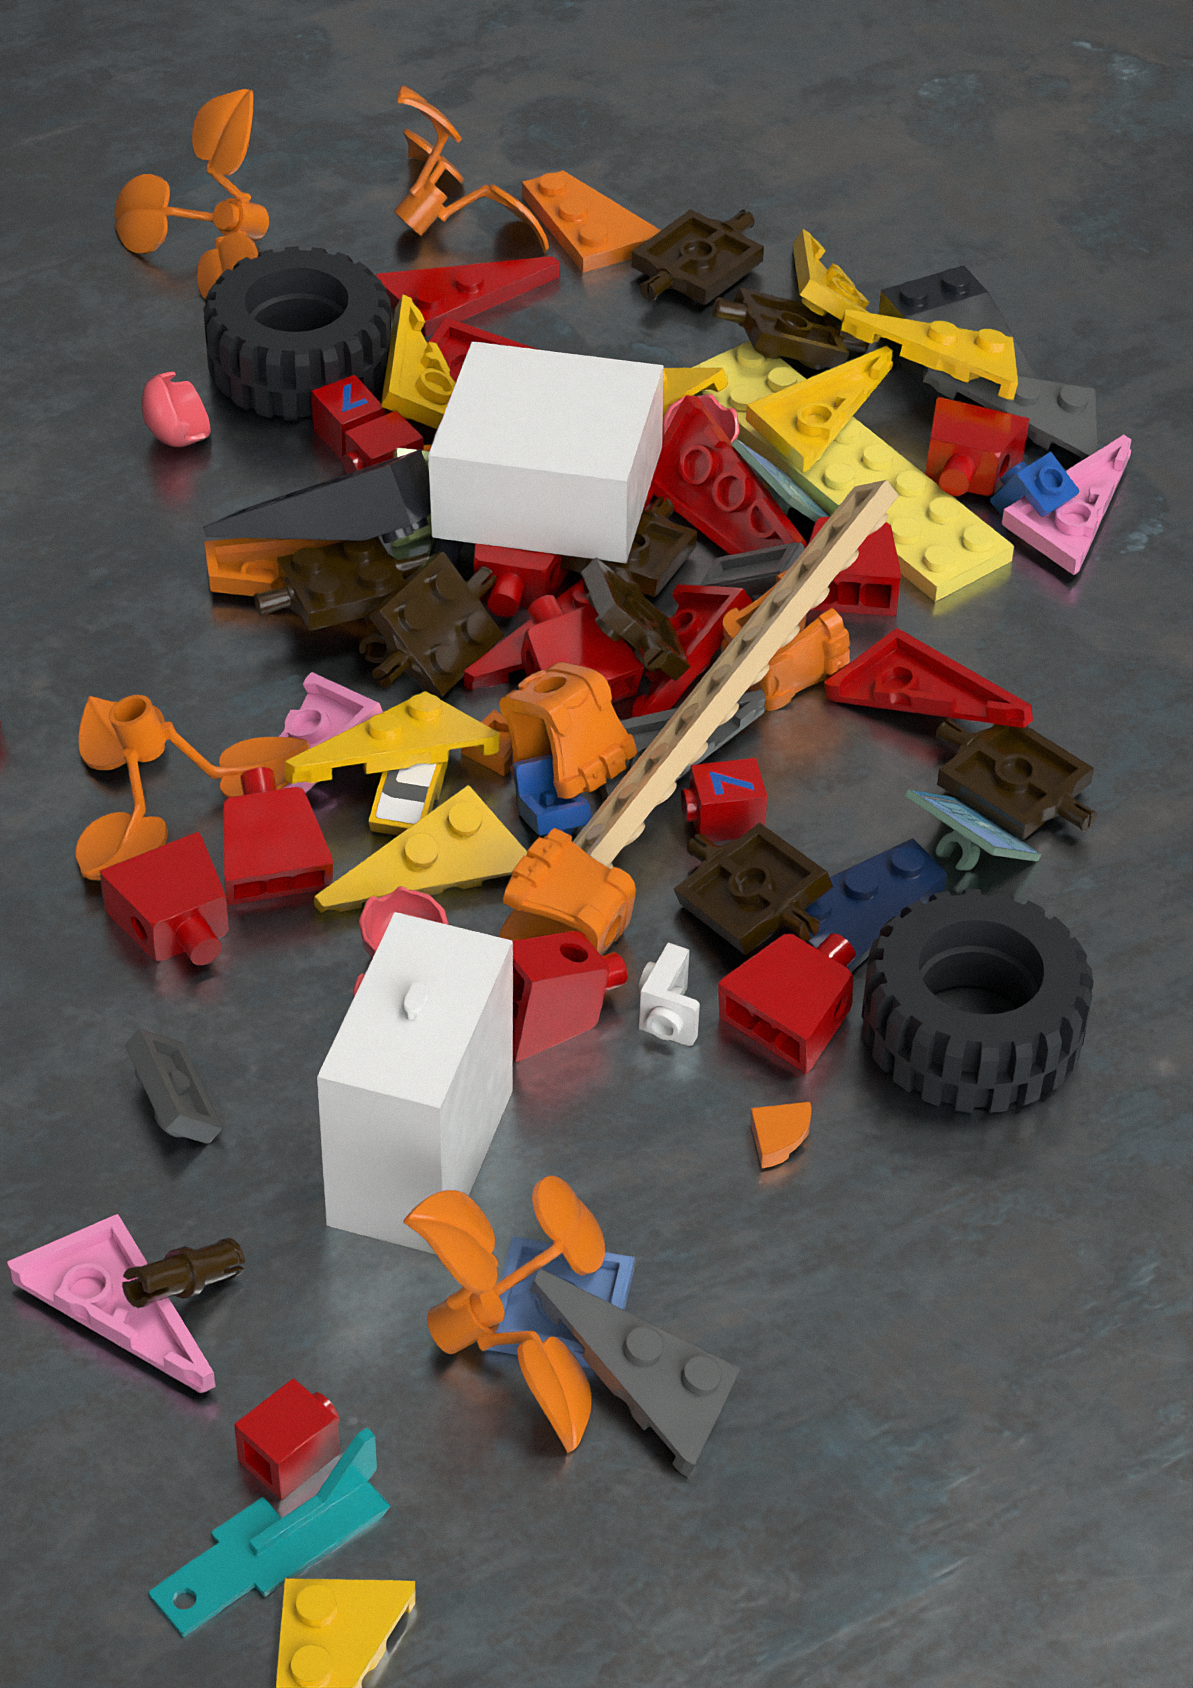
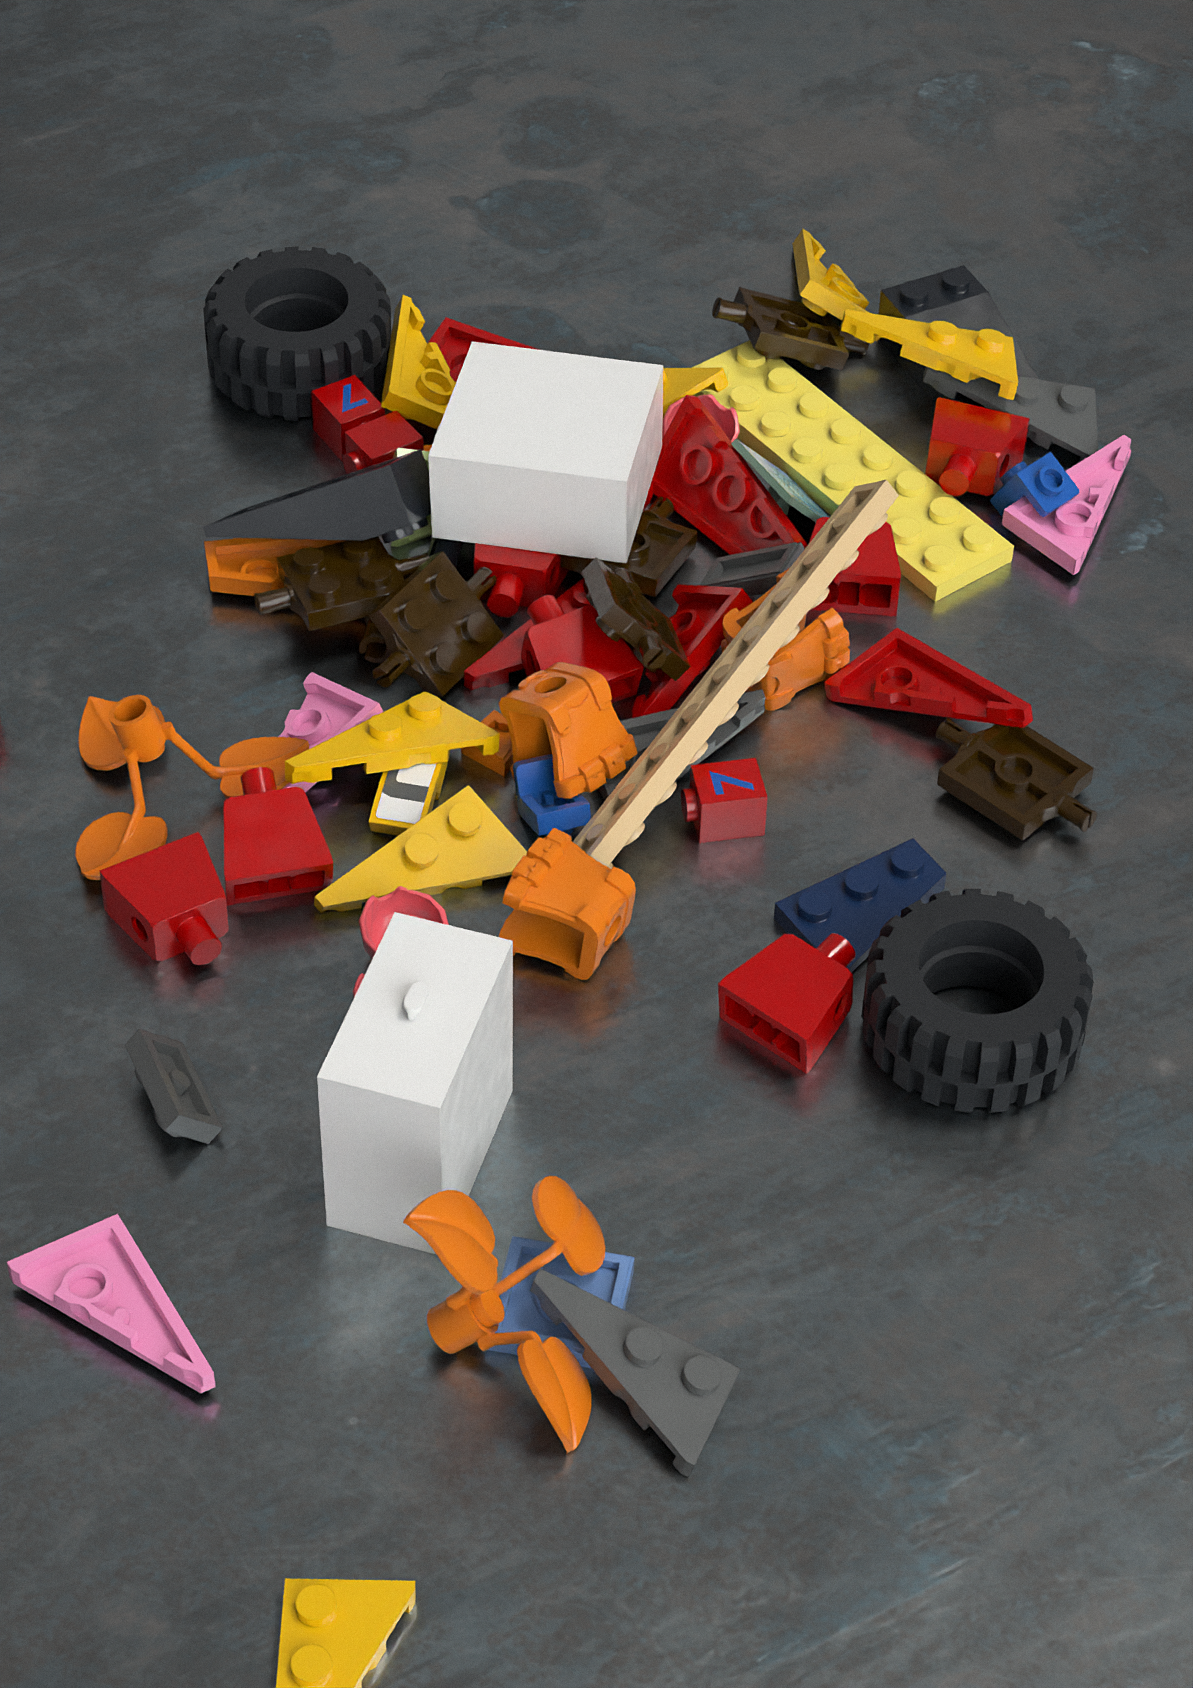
orange plant [114,89,269,299] -> none
dark brown pin [122,1238,245,1308] -> none
coral hair [141,371,211,448] -> none
teal piece [148,1427,391,1637] -> none
red brick [234,1378,340,1501] -> none
red wing [376,256,560,337] -> none
orange plant [393,85,549,254] -> none
red torso [513,931,628,1062] -> none
orange wing [522,170,661,273] -> none
dark brown plate [631,209,764,305] -> none
white bracket [638,943,700,1046] -> none
dark brown plate [673,823,833,955] -> none
yellow wing [746,346,893,473] -> none
orange tile [750,1102,811,1168] -> none
piece [905,789,1042,871] -> none

